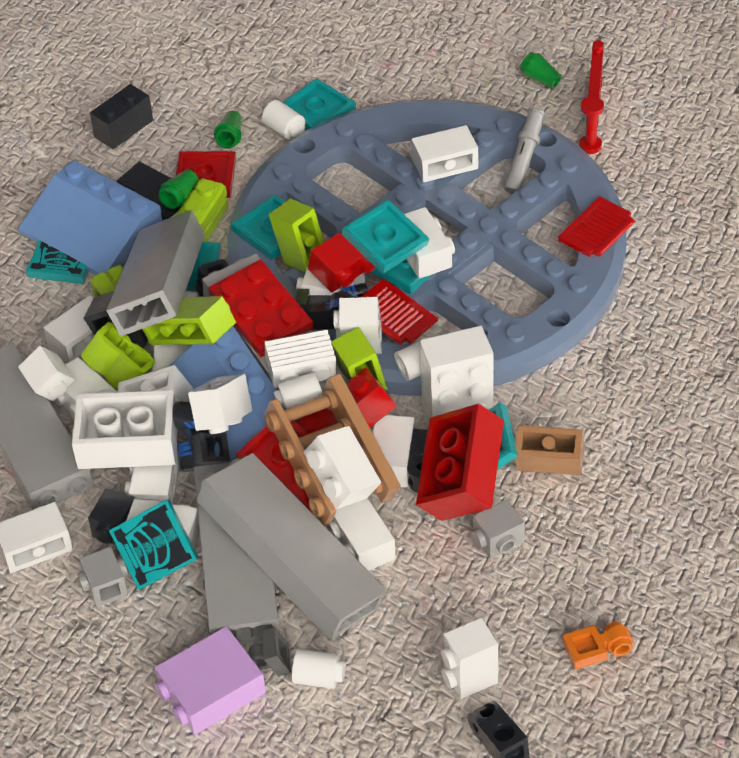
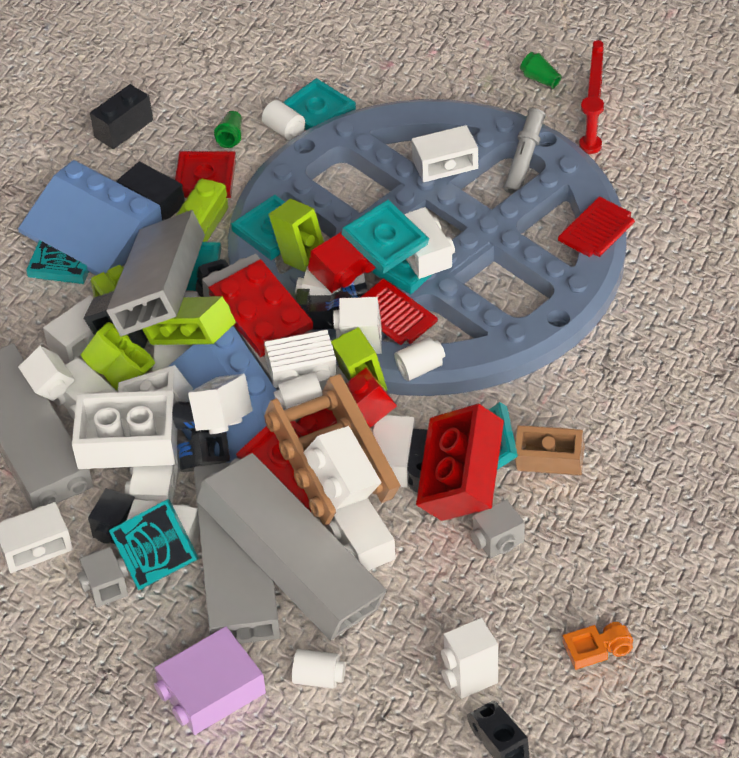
green cone [158,169,198,209] -> none
dark grey tile [249,627,291,677] -> none
white brick [420,325,493,419] -> none

